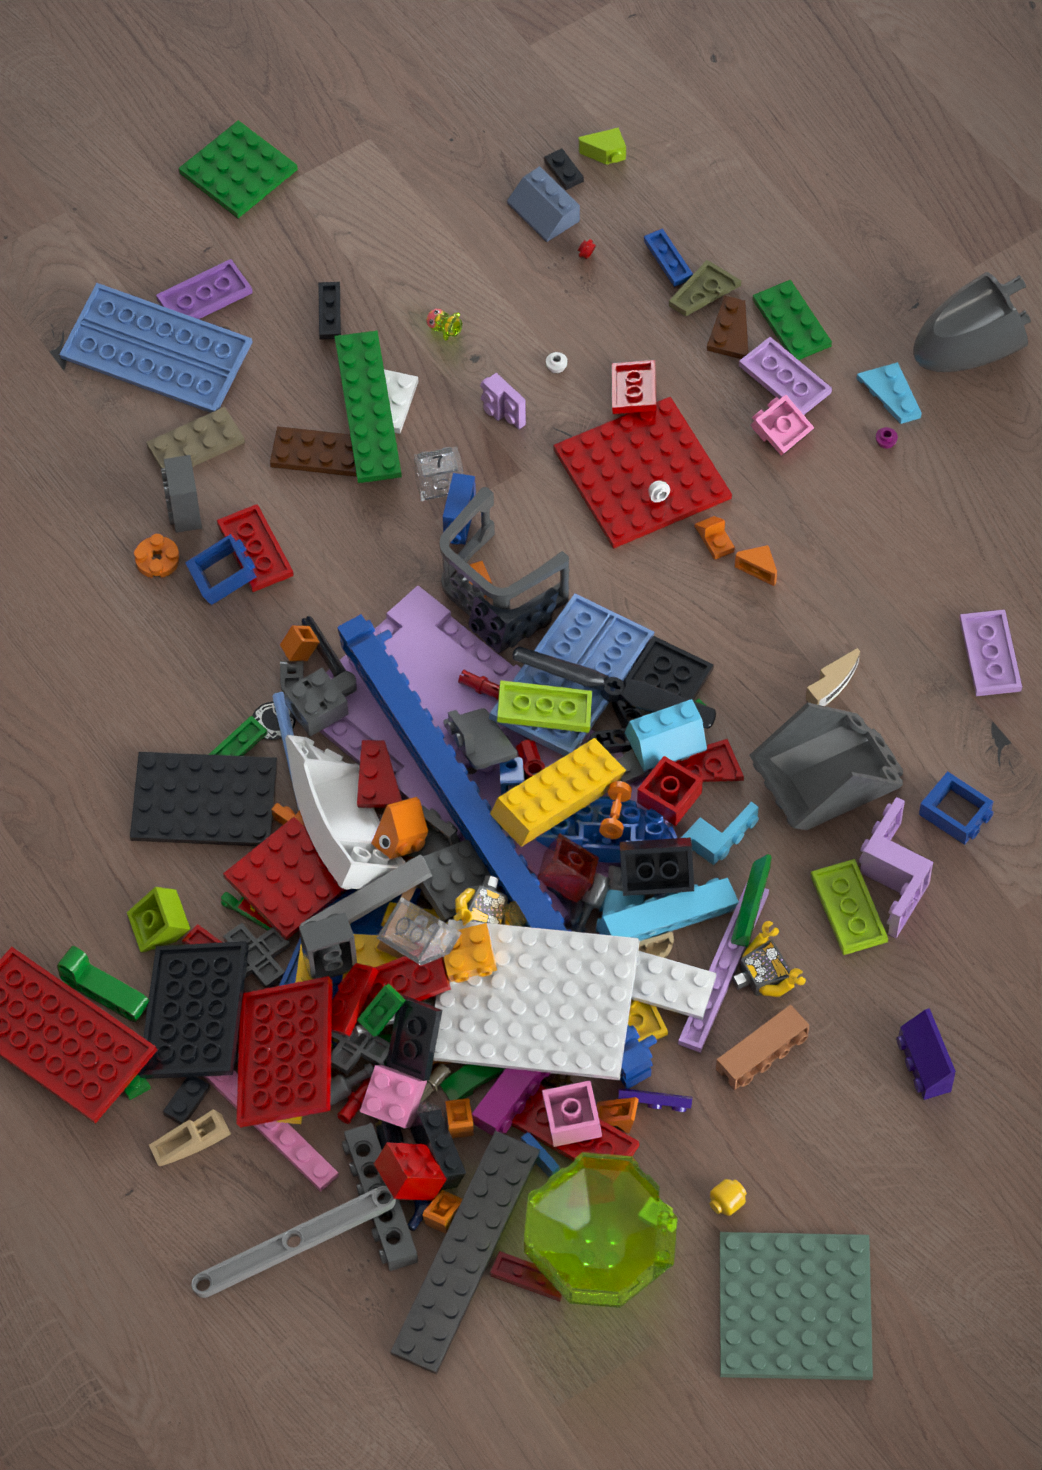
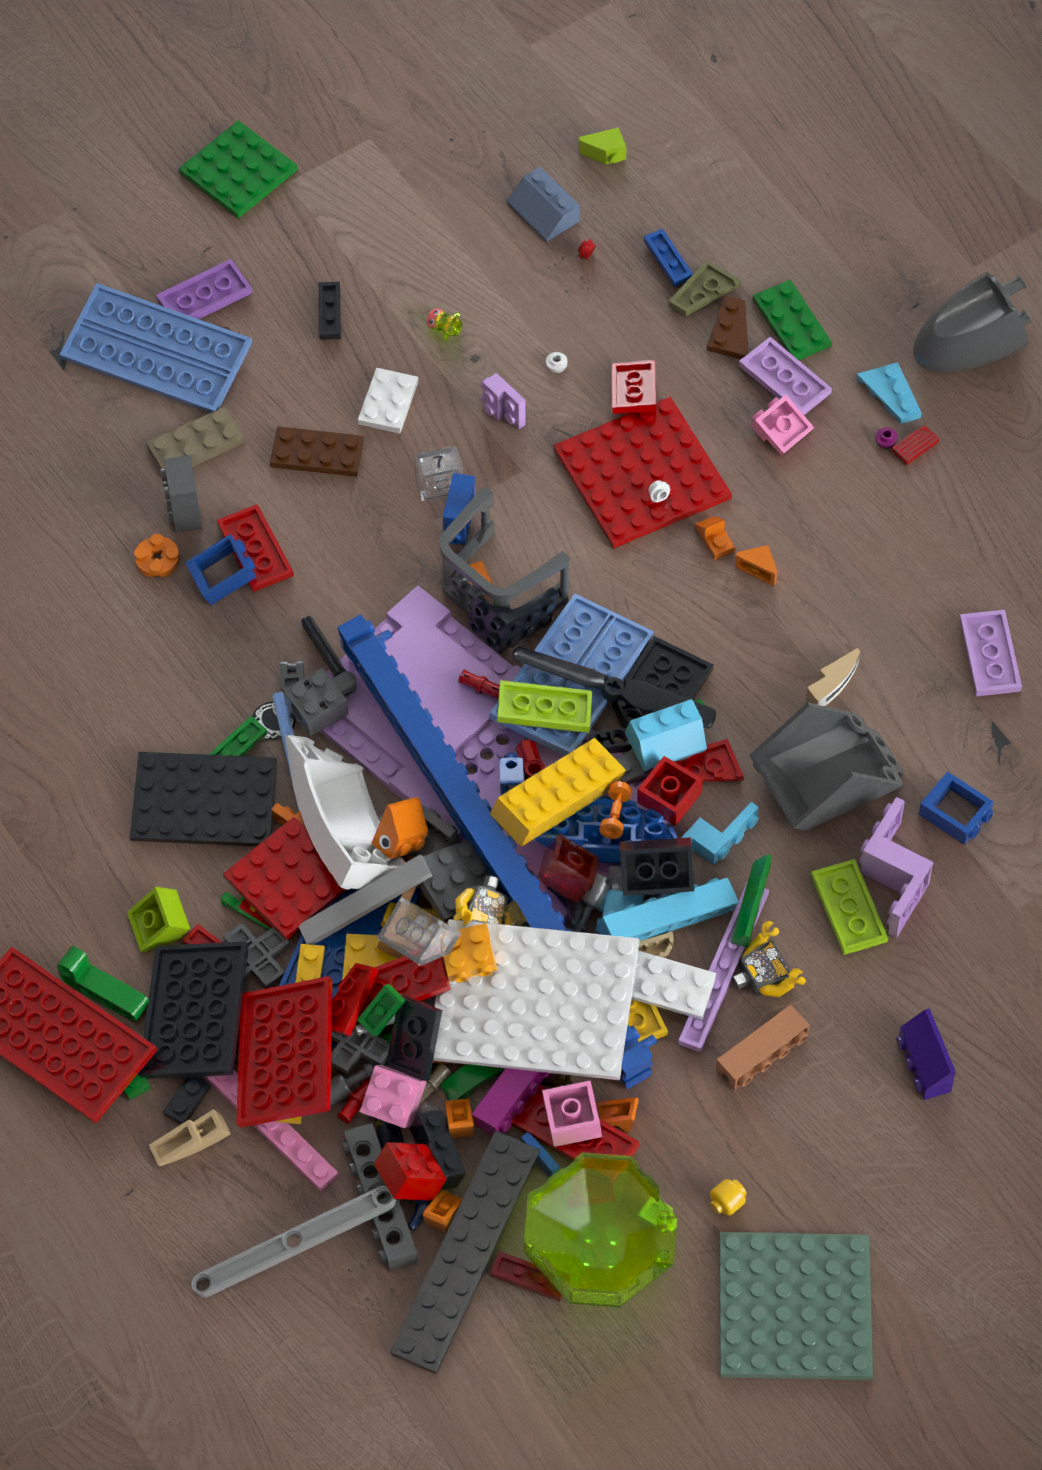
orange brick [280,625,320,661] -> none
dark grey brick [299,913,357,980] -> none
green plate [335,330,402,483] -> none
red wing [357,740,402,808] -> none
dark grey bracket [443,708,517,769] -> none
black plate [544,148,584,190] -> none
dark purple plate [618,1088,693,1112] -> none
none -> red tile [892,424,939,466]

